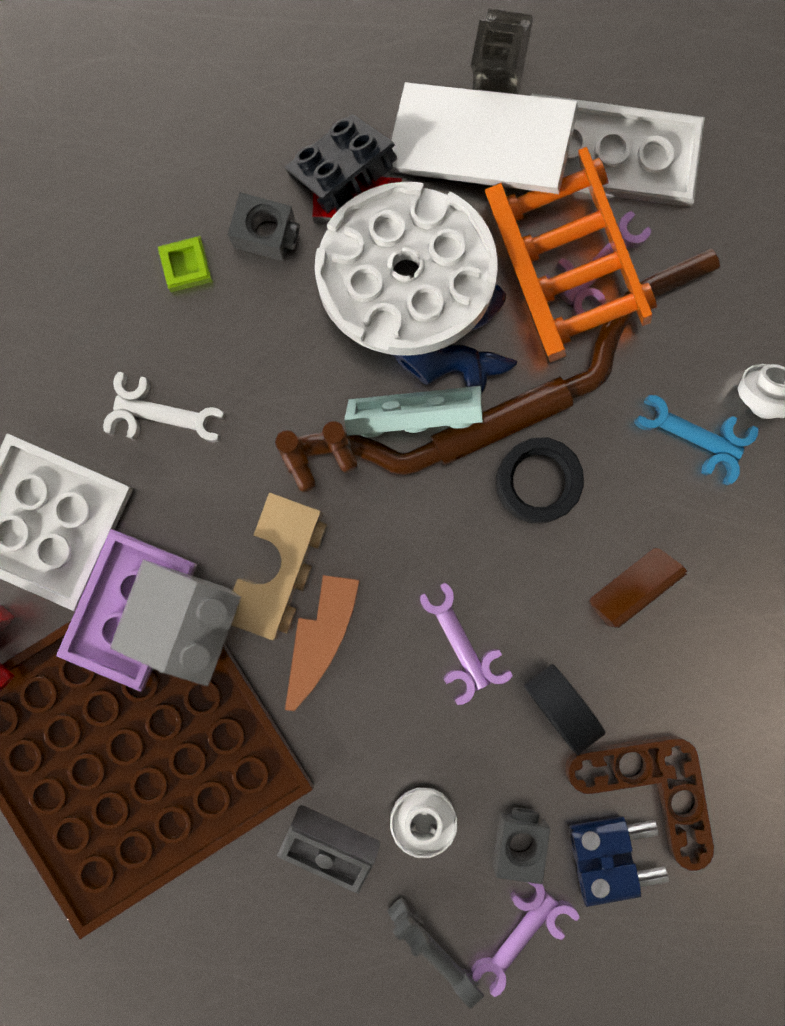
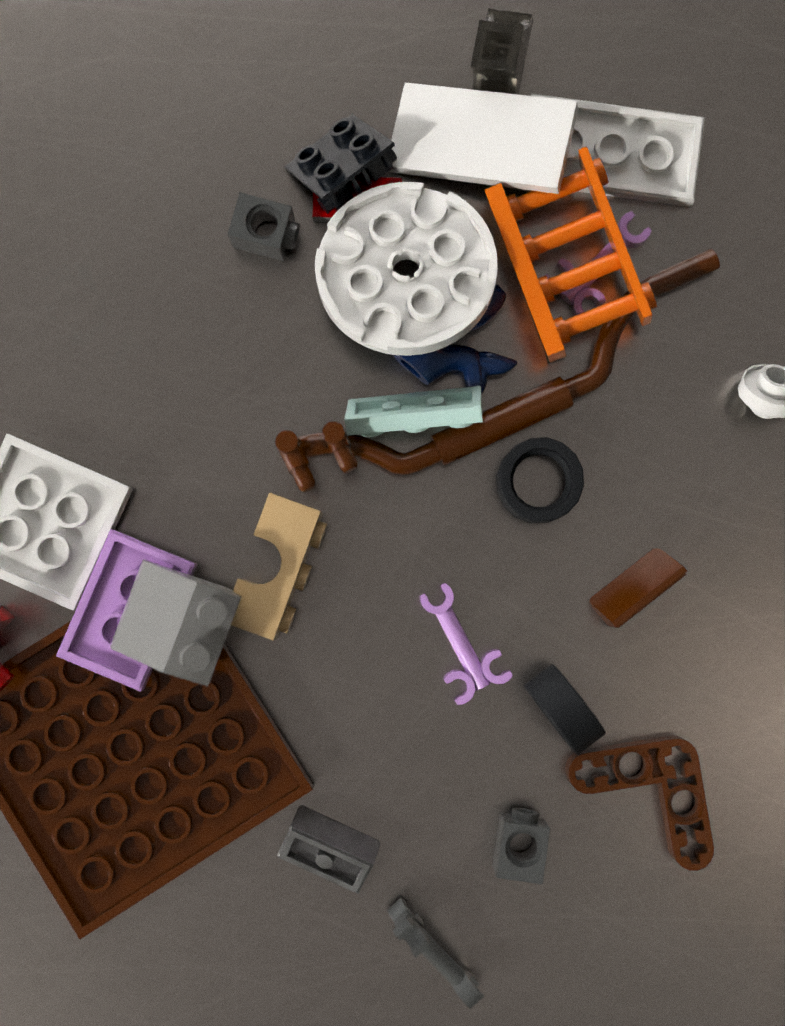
white bar [103,372,226,443] -> none
lime tile [158,236,213,292] -> none
nougat slope [285,575,360,711] -> none
white plate [390,787,457,858] -> none
lavender bar [471,883,580,997] -> none
dark blue piece [569,816,669,907] -> none
dark azure bar [634,395,758,485] -> none

